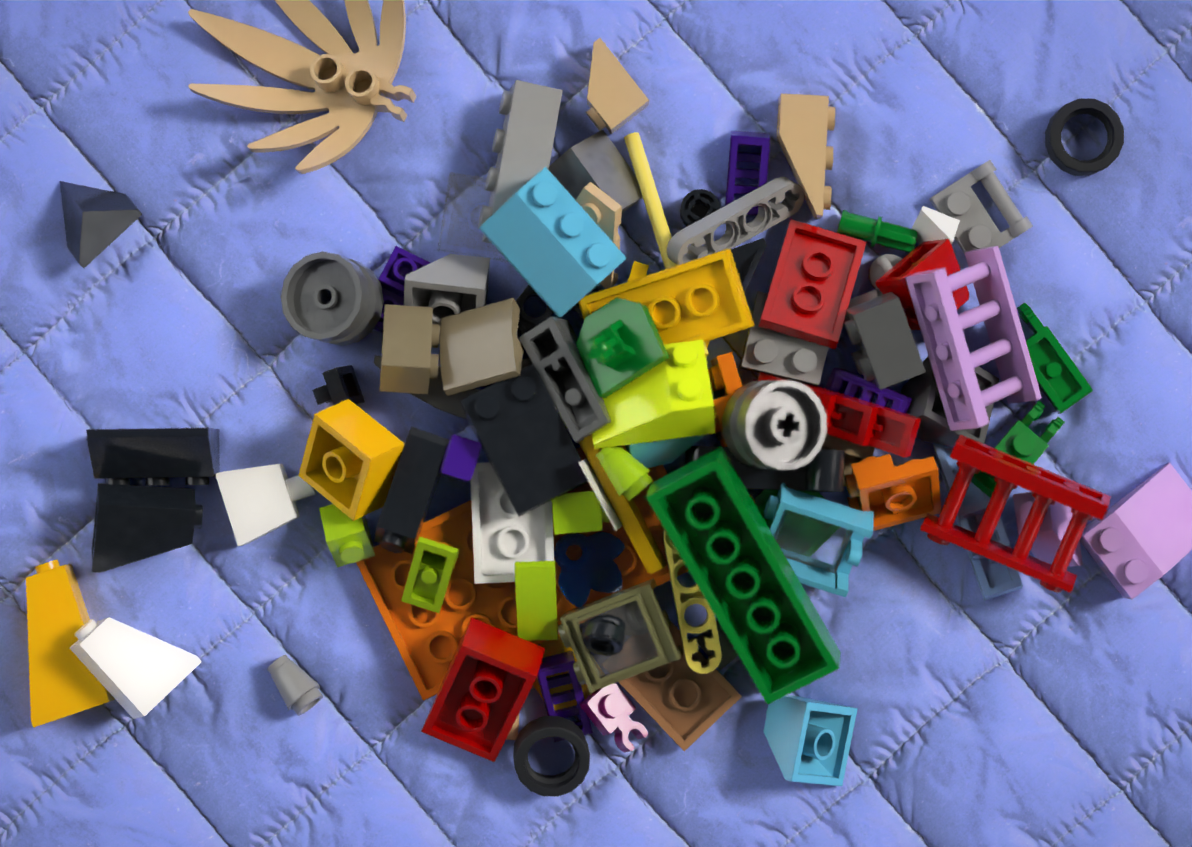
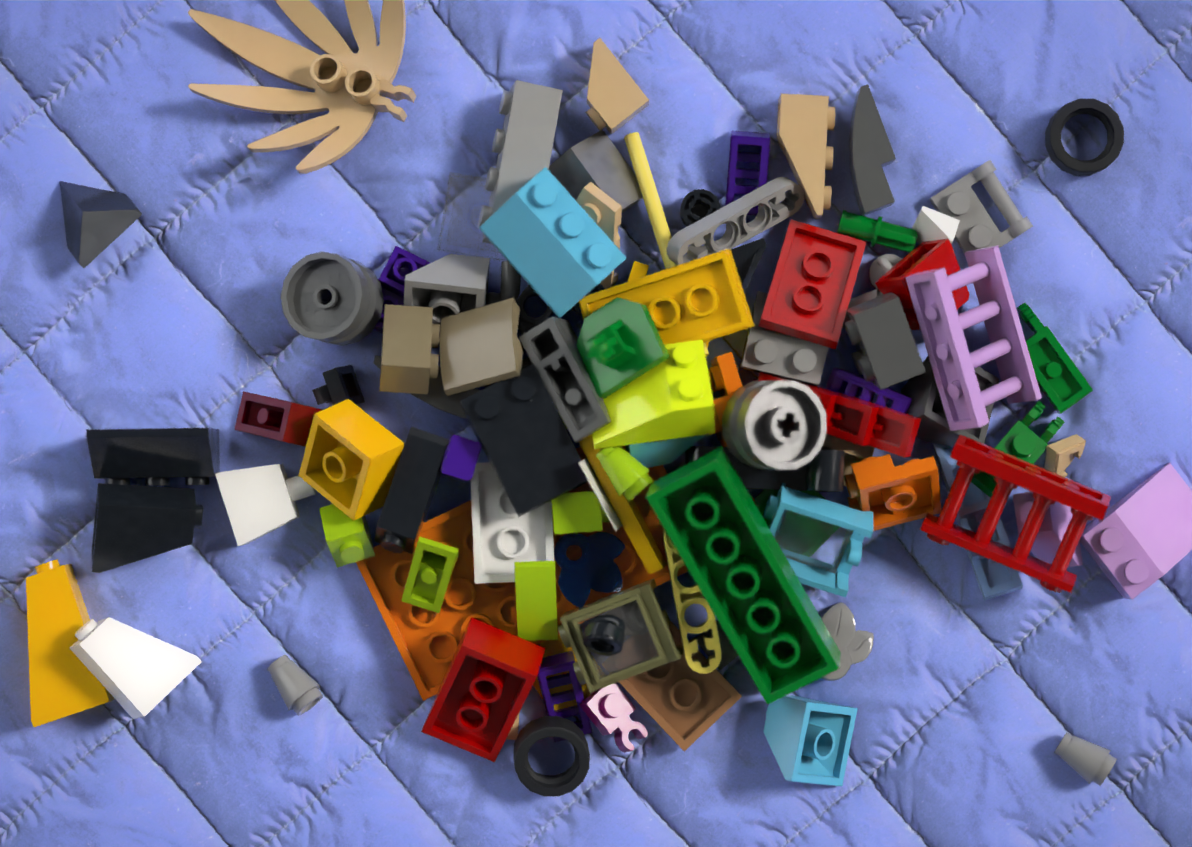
none -> dark red slope [234,391,323,447]
none -> dark grey arm [486,261,521,305]
none -> light grey plate [822,602,874,681]
none -> dark grey slope [849,84,896,216]
none -> tan tile [1044,434,1086,477]
none -> light grey cone [1054,732,1117,786]

